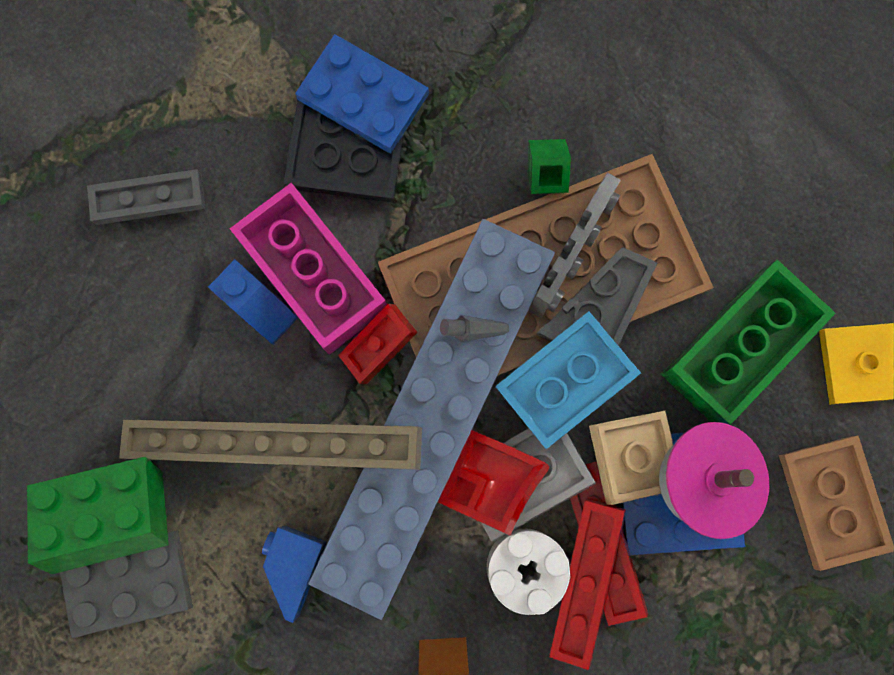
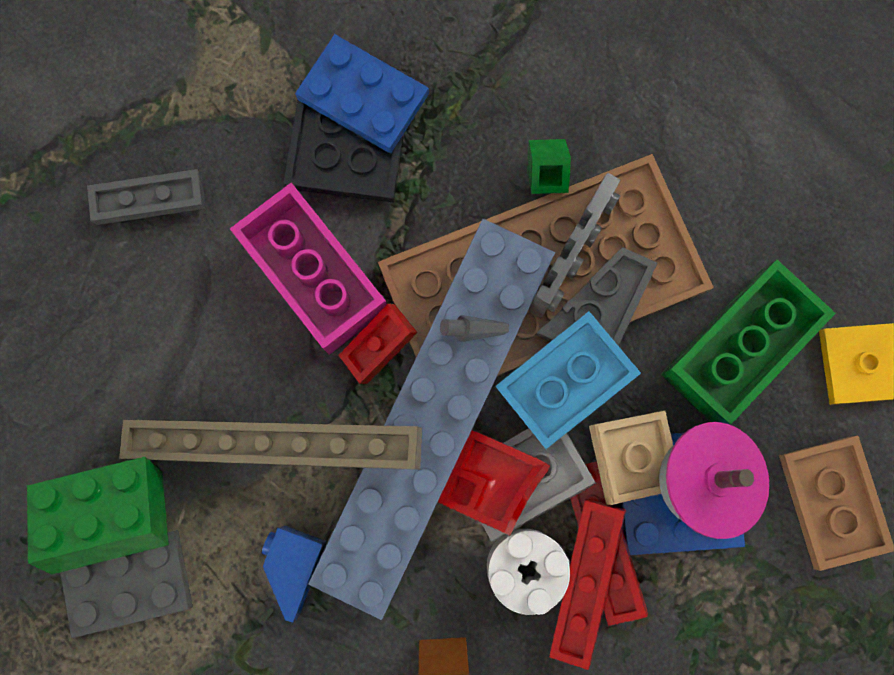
blue slope [208,259,298,345] -> none

